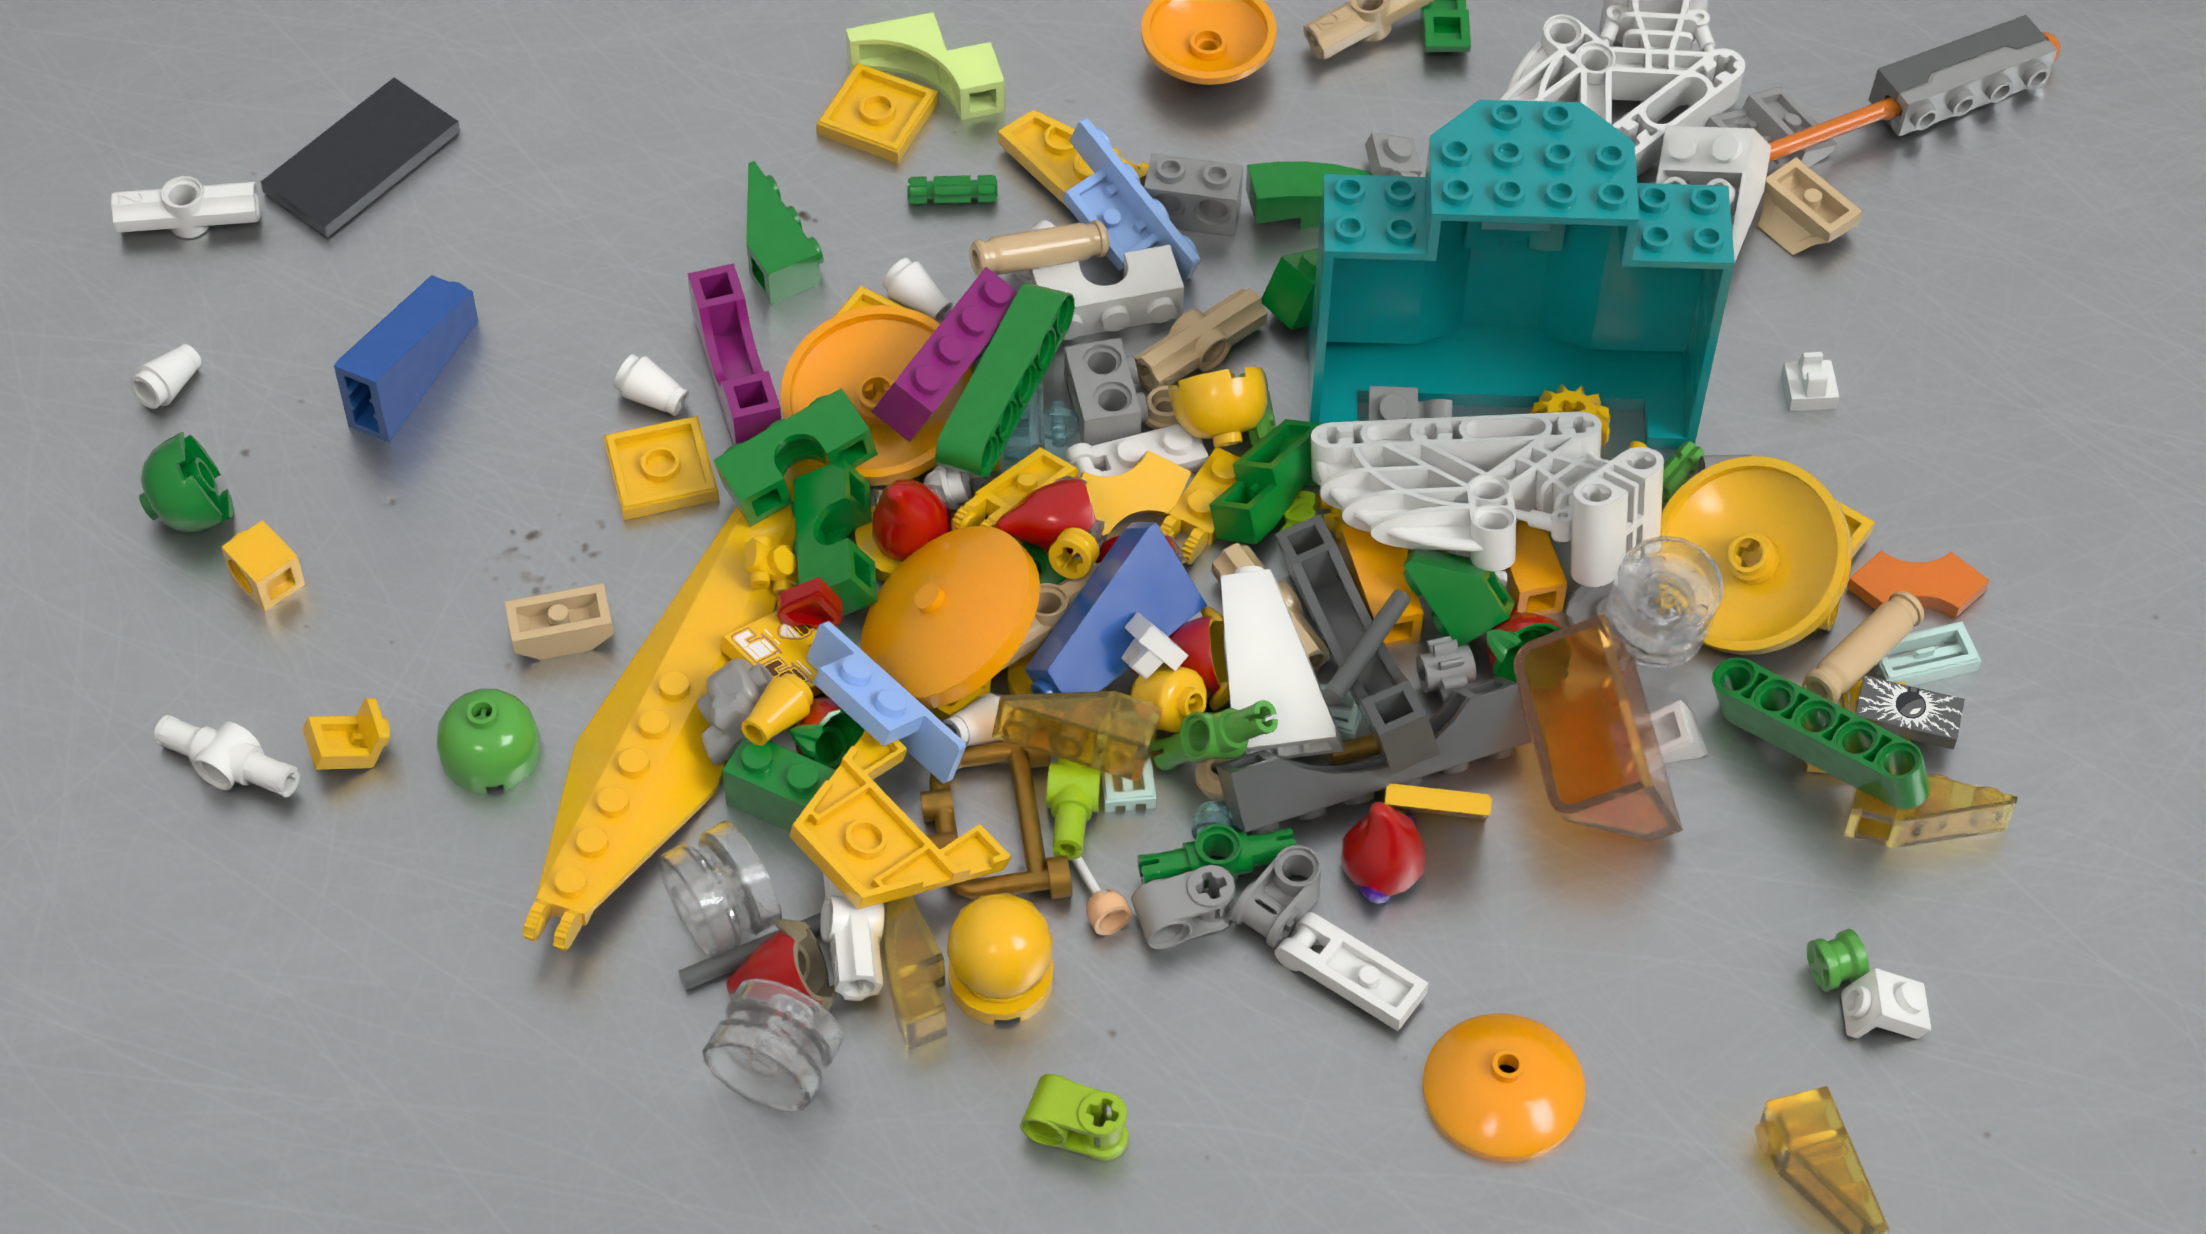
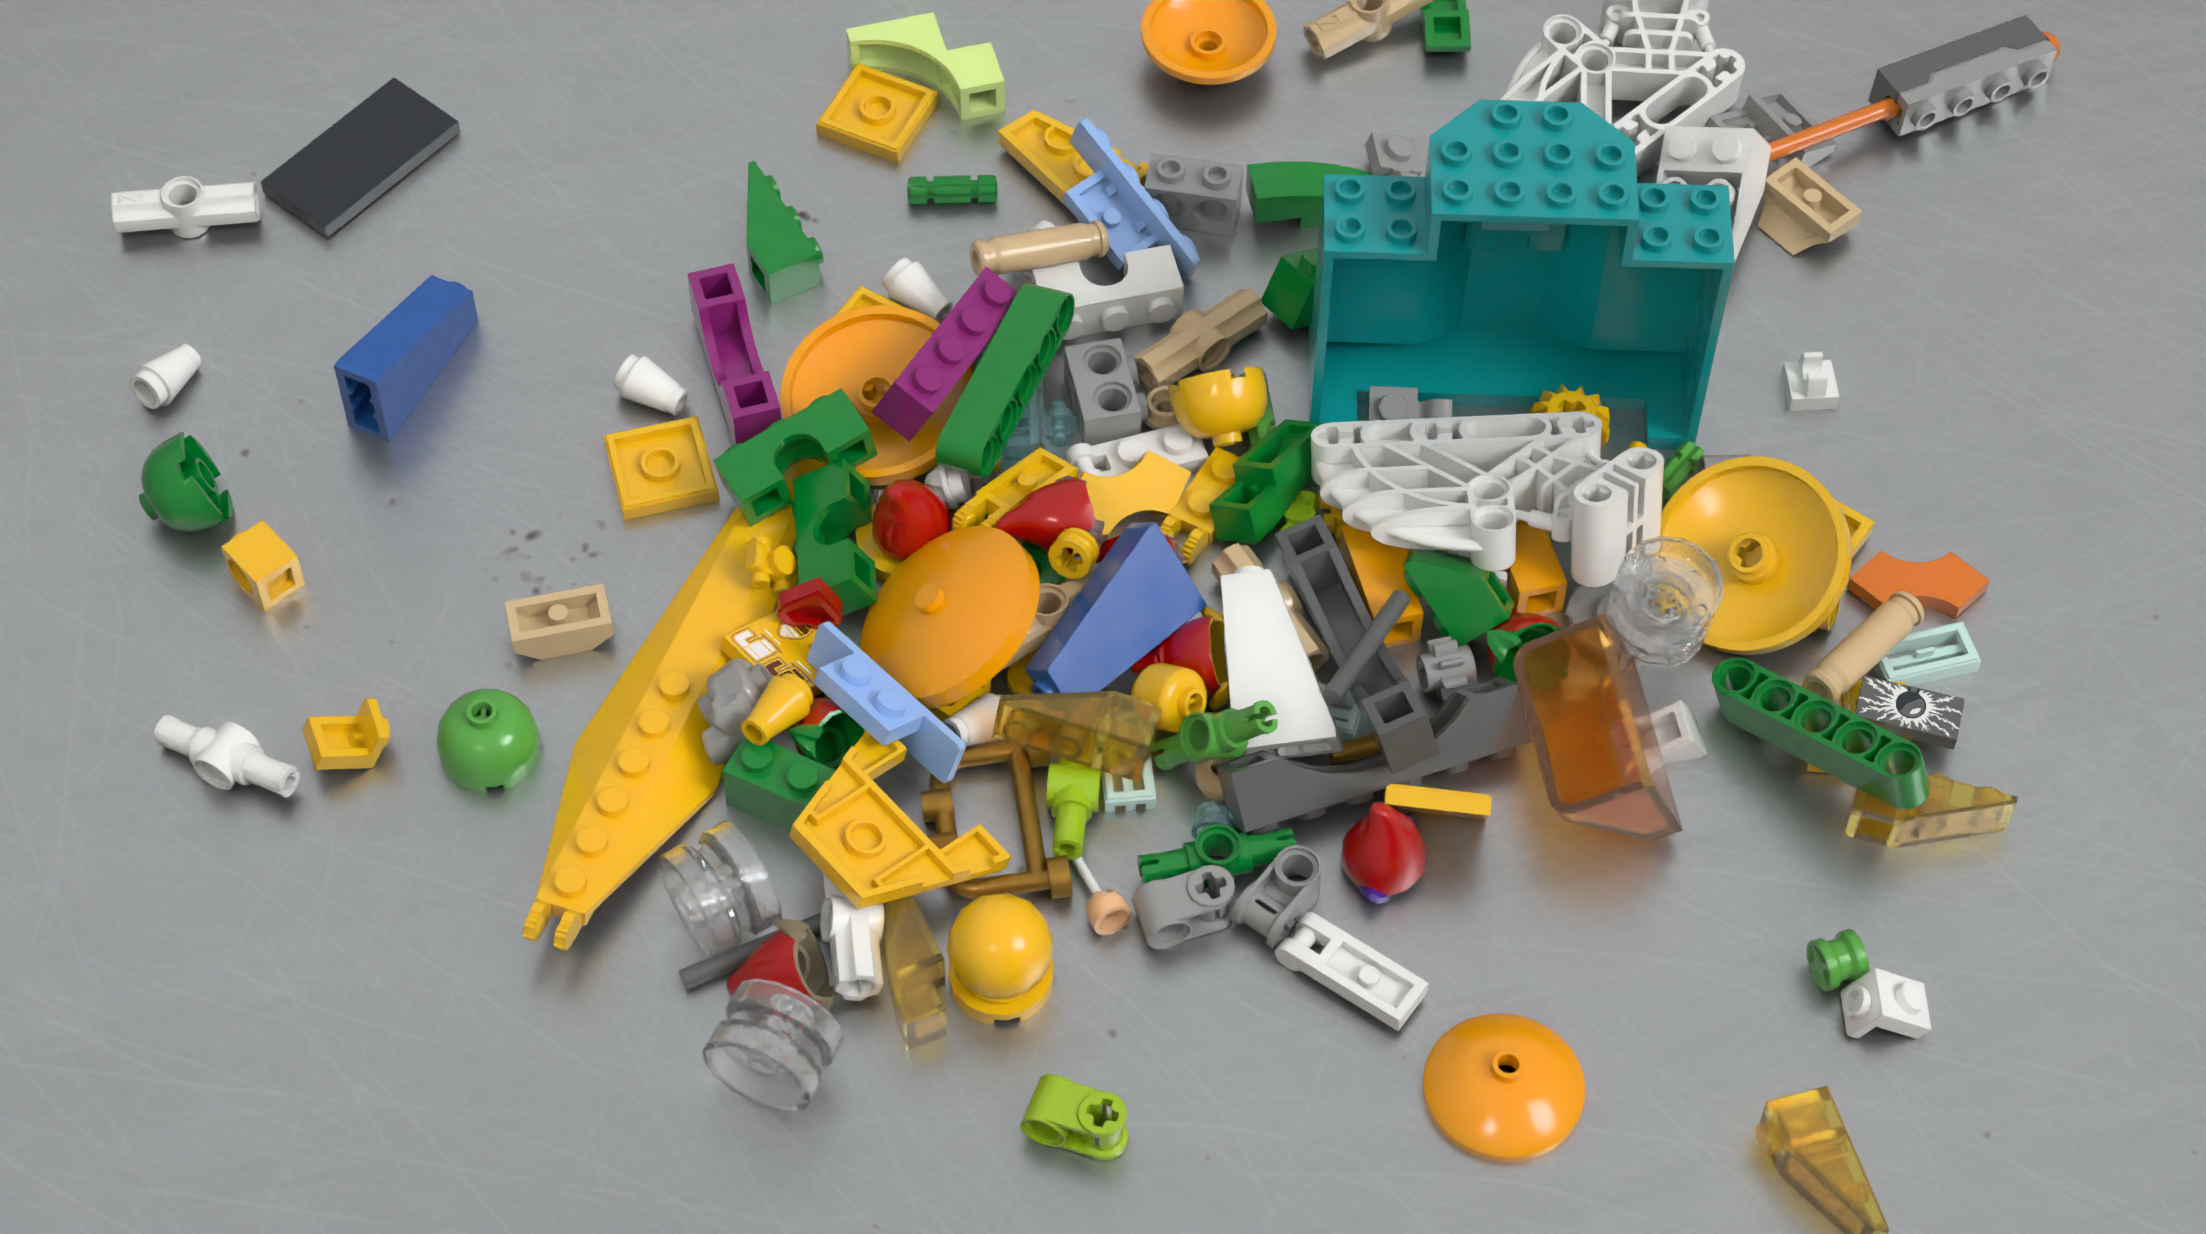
white tile [1122,612,1188,679] -> none

